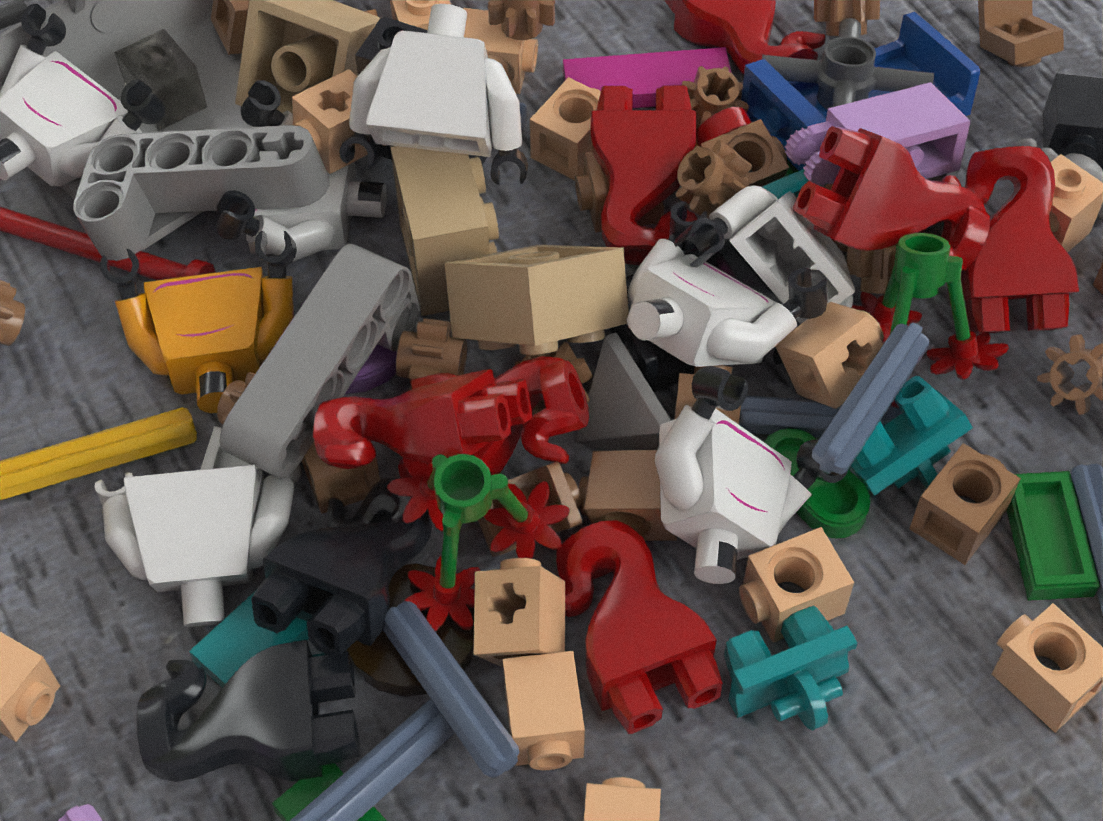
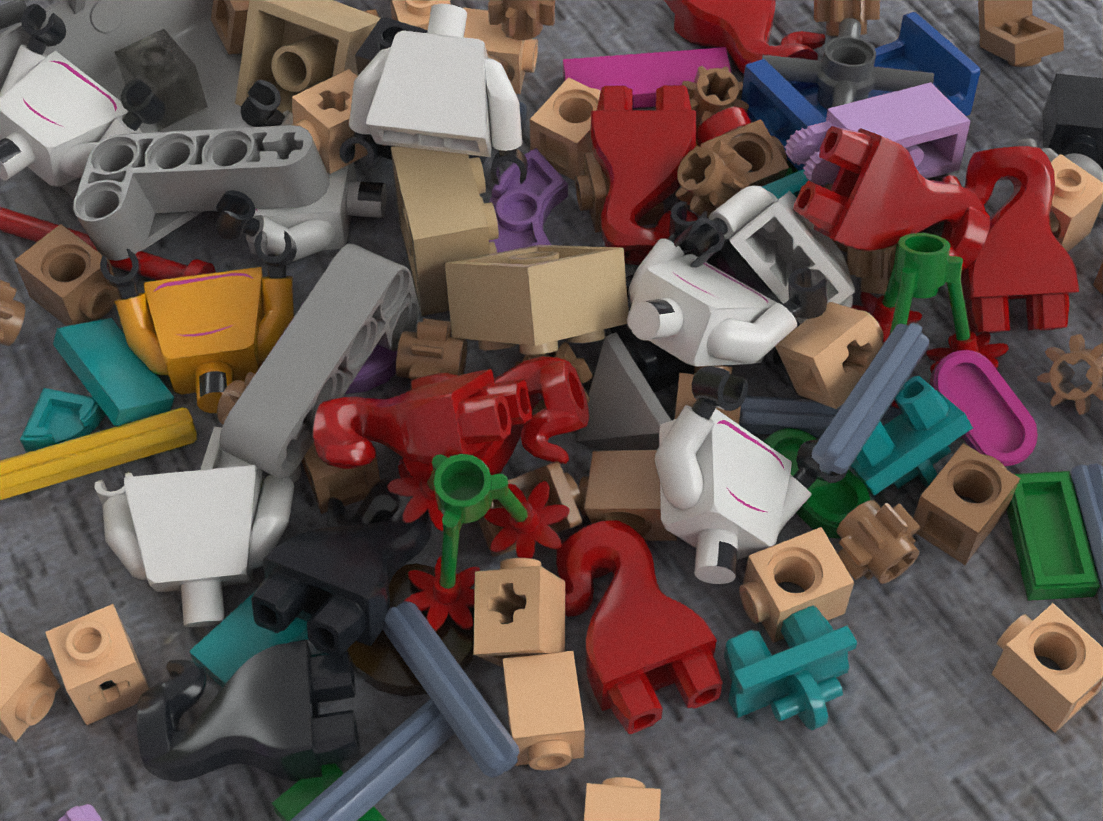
none -> medium nougat brick [14,224,120,326]
none -> teal tile [20,388,106,452]
none -> light nougat brick [45,604,150,726]
none -> teal tile [53,318,174,426]
none -> medium lavender tile [489,148,568,253]
none -> medium nougat gear [837,500,921,584]
none -> dark pink tile [930,350,1038,467]

